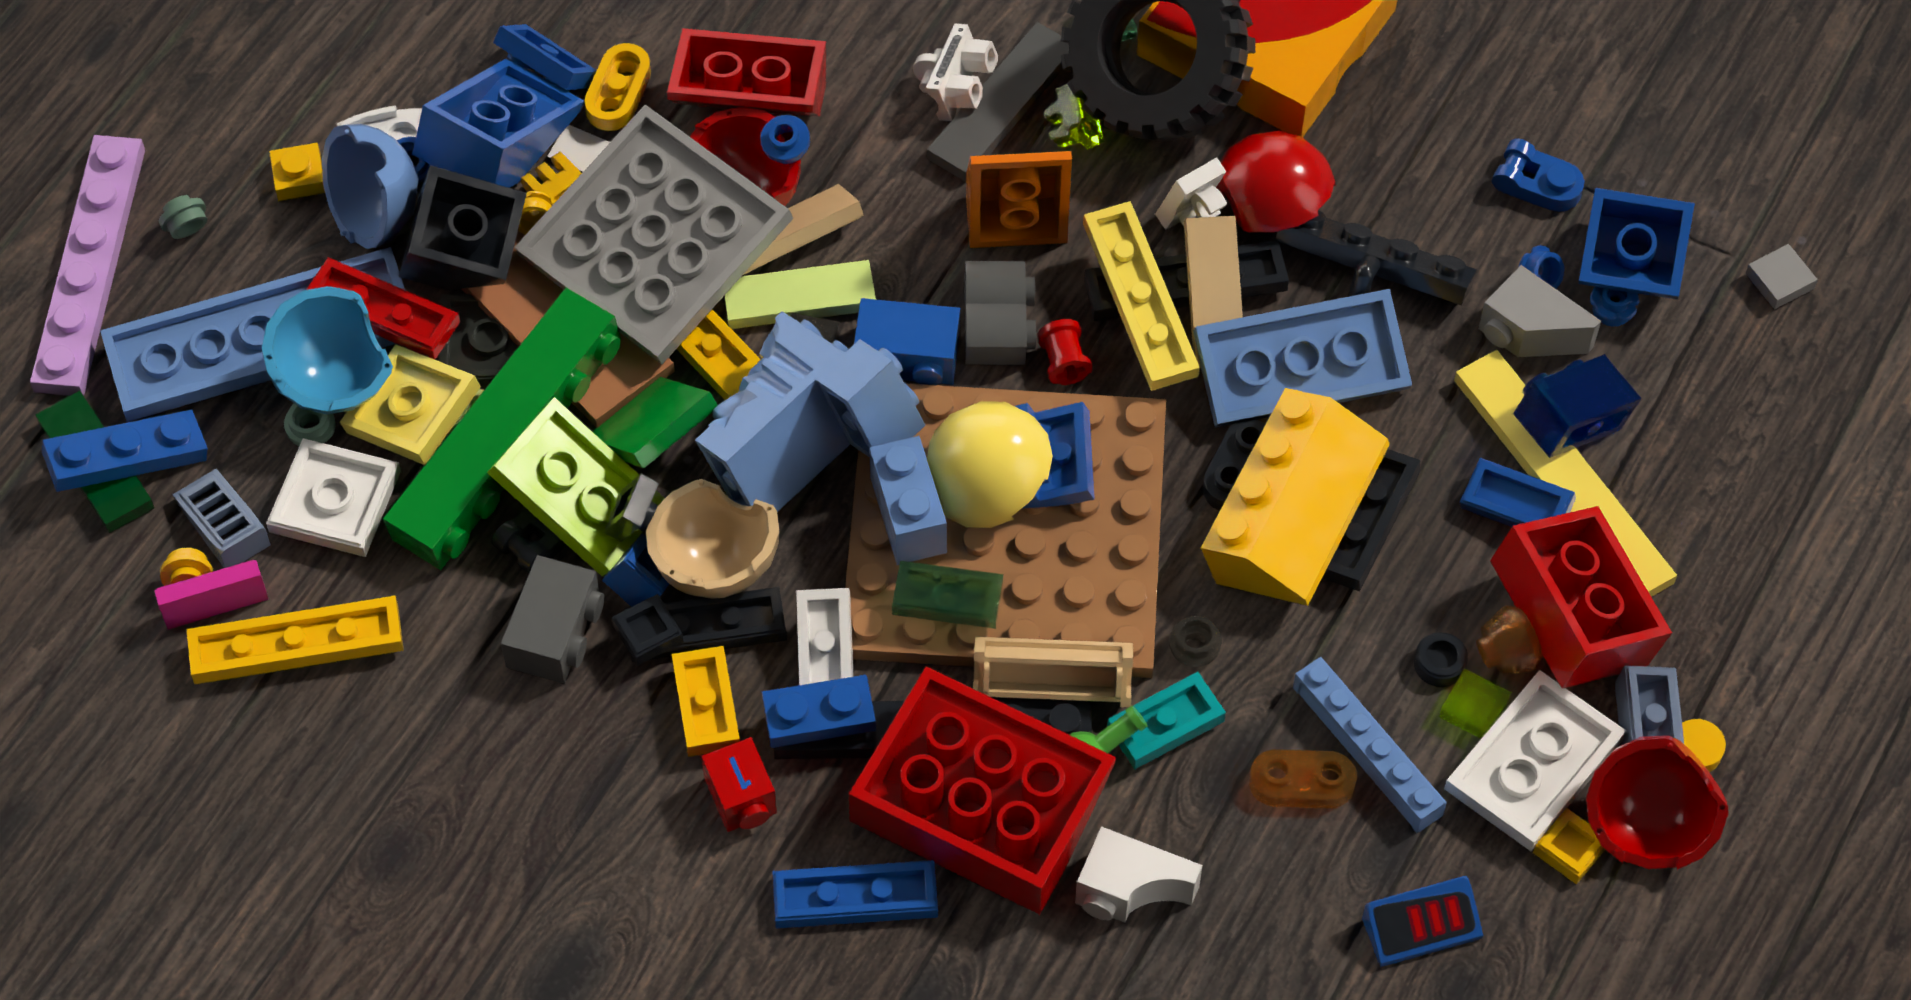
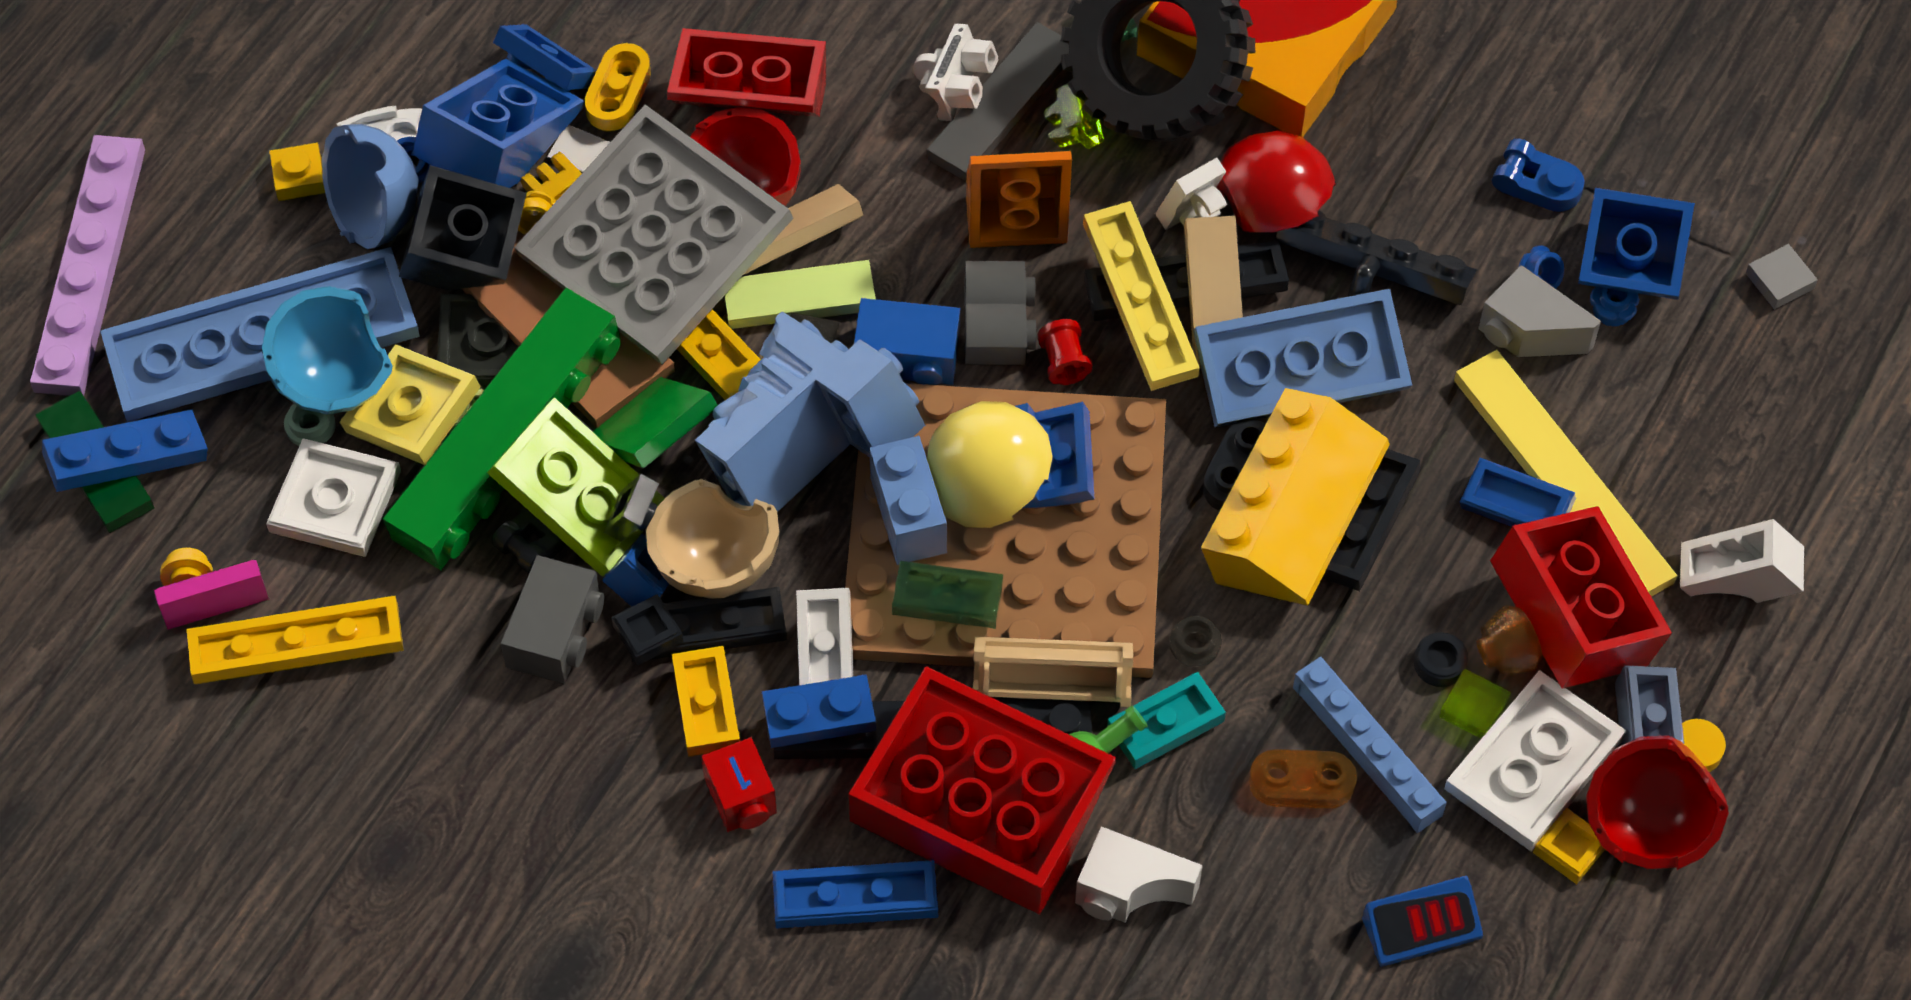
sand green plate [158,195,208,239] -> none
sand blue slope [172,469,271,568] -> none
red tile [306,257,460,360] -> none
blue plate [760,115,810,164] -> none
clear blue brick [1513,354,1642,458] -> none
none -> white arch [1680,519,1804,603]

